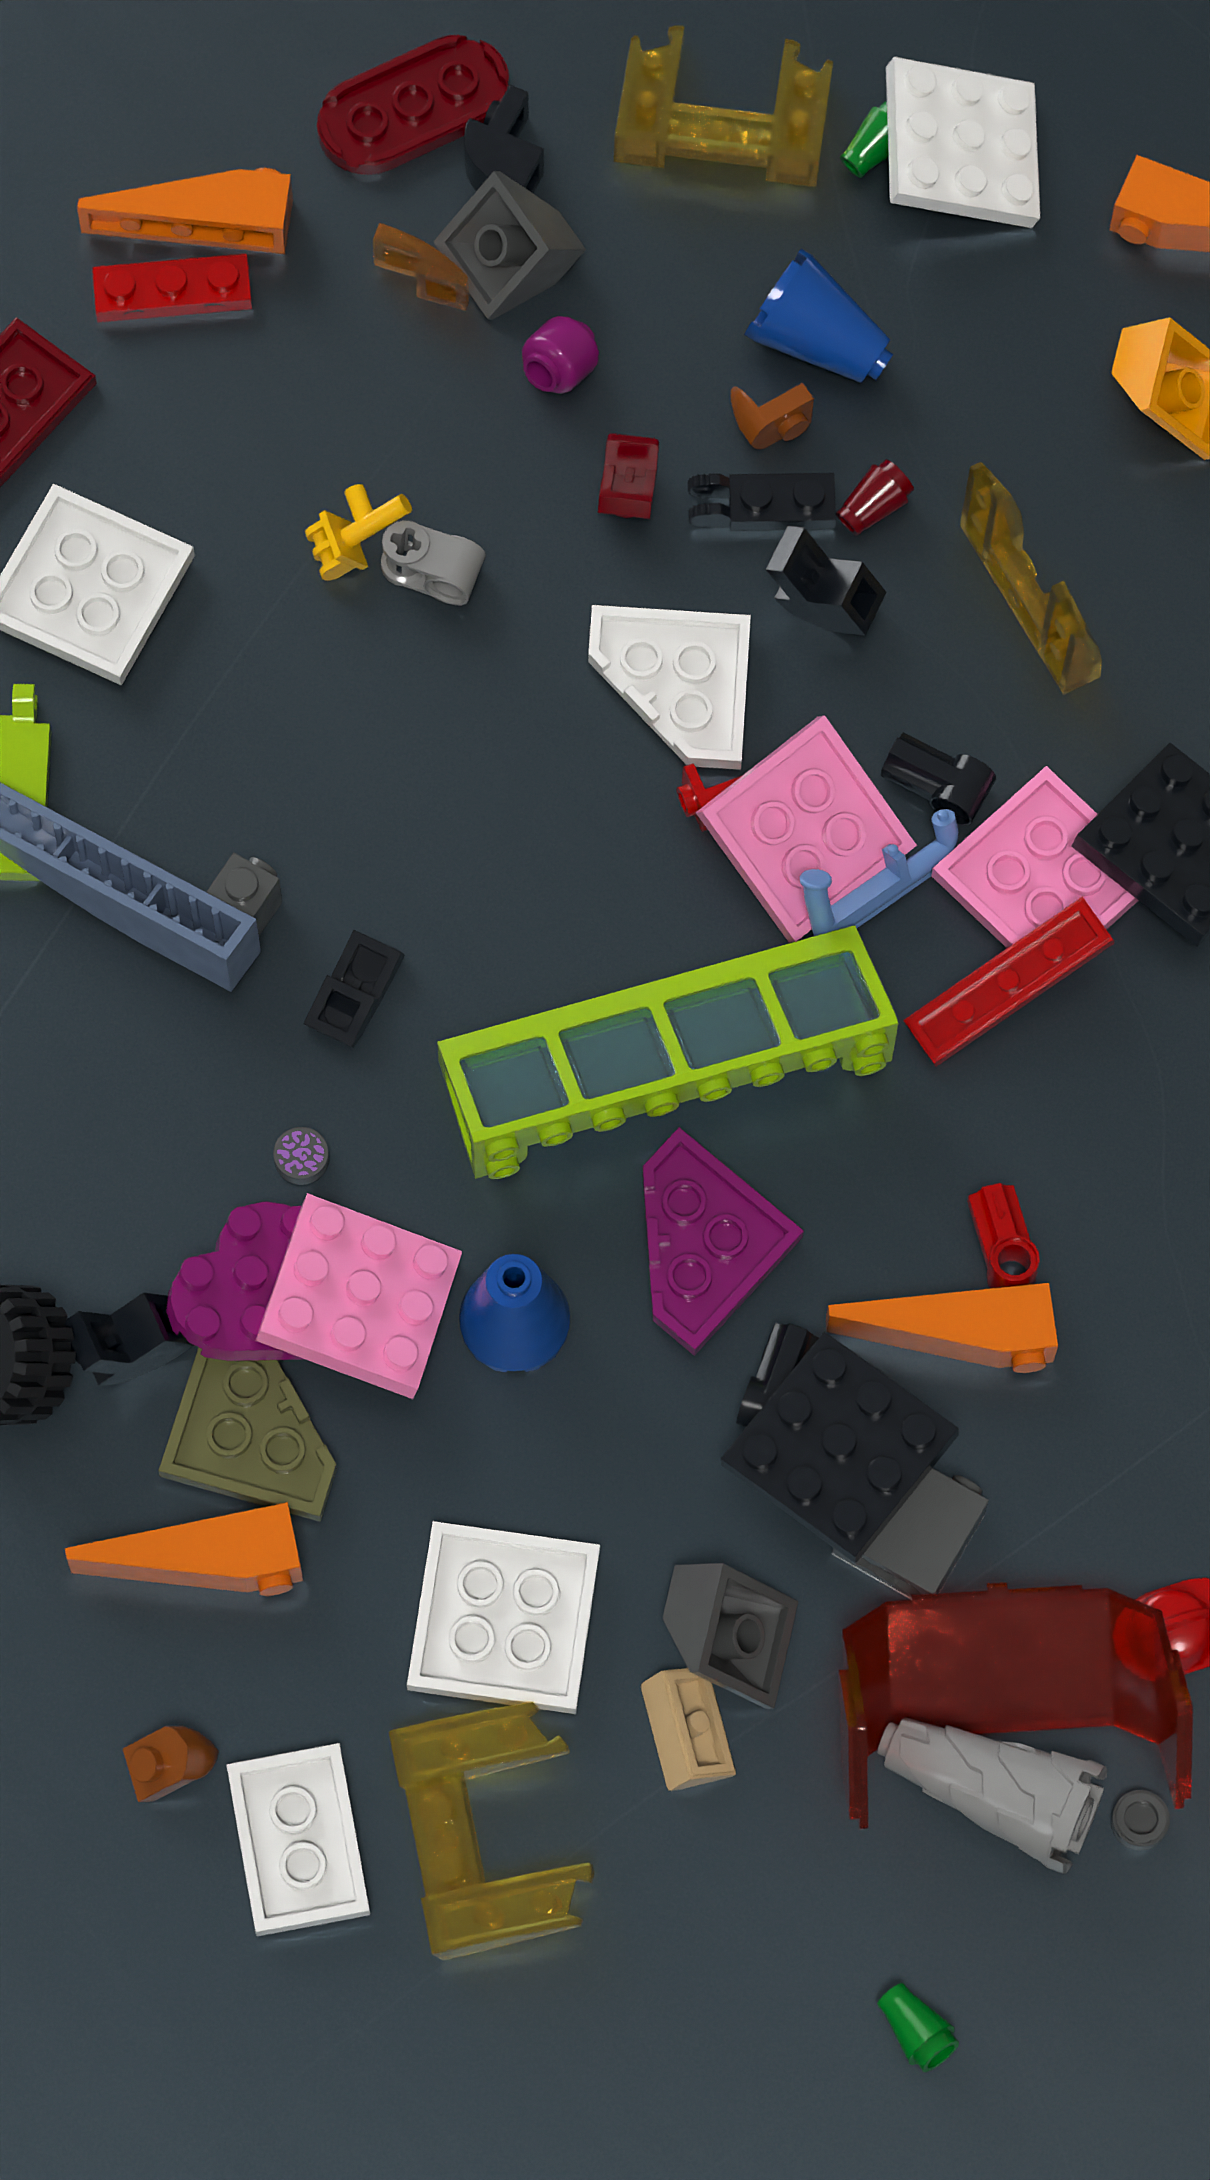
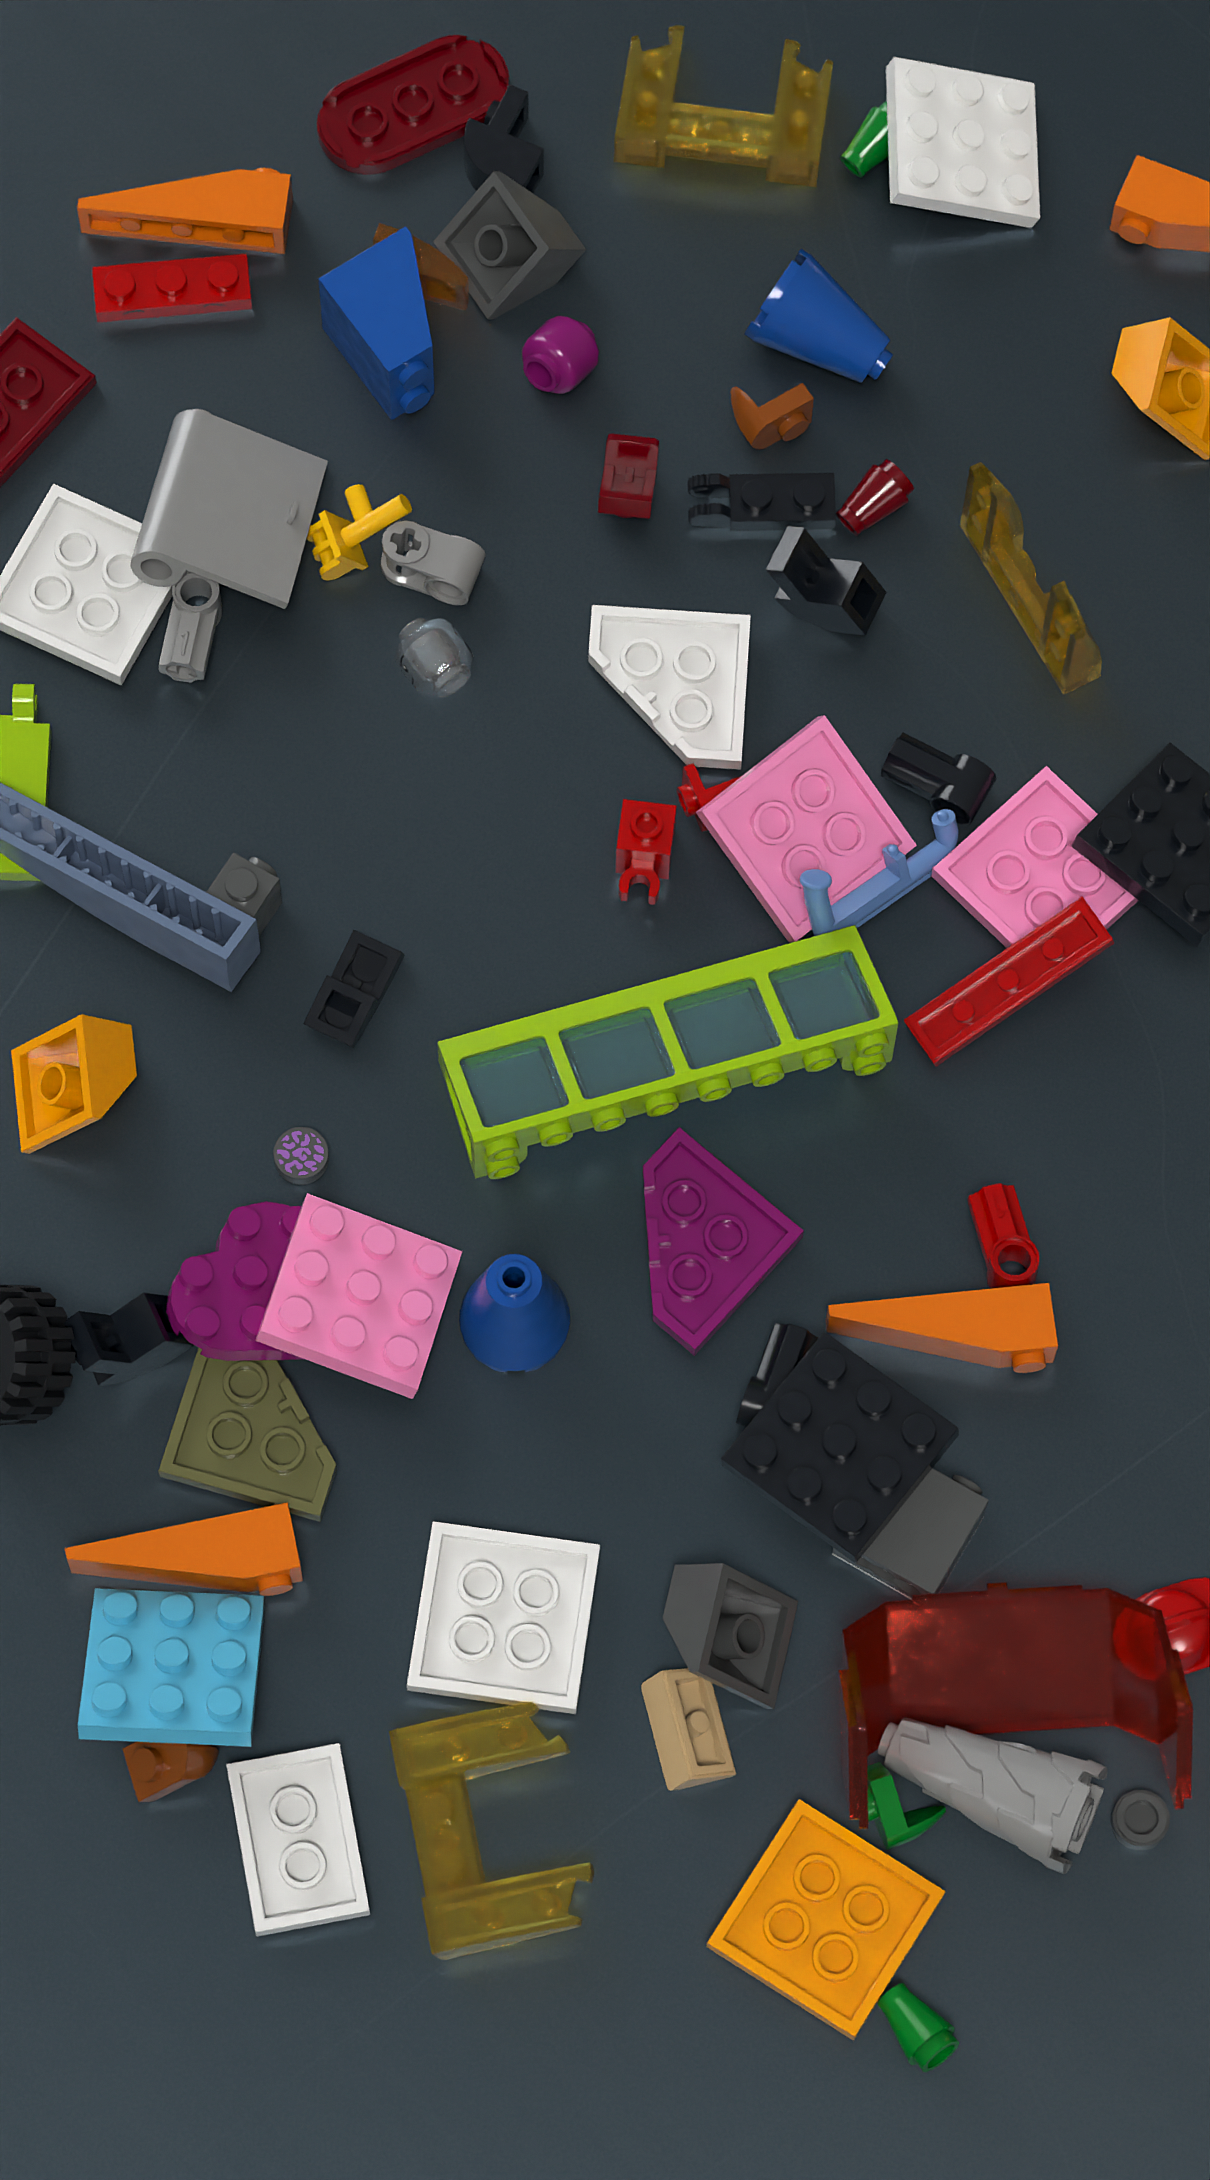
none -> light orange slope [11,1014,137,1154]
none -> medium azure plate [78,1588,265,1747]
none -> light grey door [130,409,328,609]
none -> light grey piece [158,570,222,683]
none -> blue slope [318,226,435,420]
none -> clear head [394,618,473,698]
none -> red brick [615,799,677,905]
none -> light orange plate [706,1799,946,2041]
none -> green plate [855,1762,946,1850]

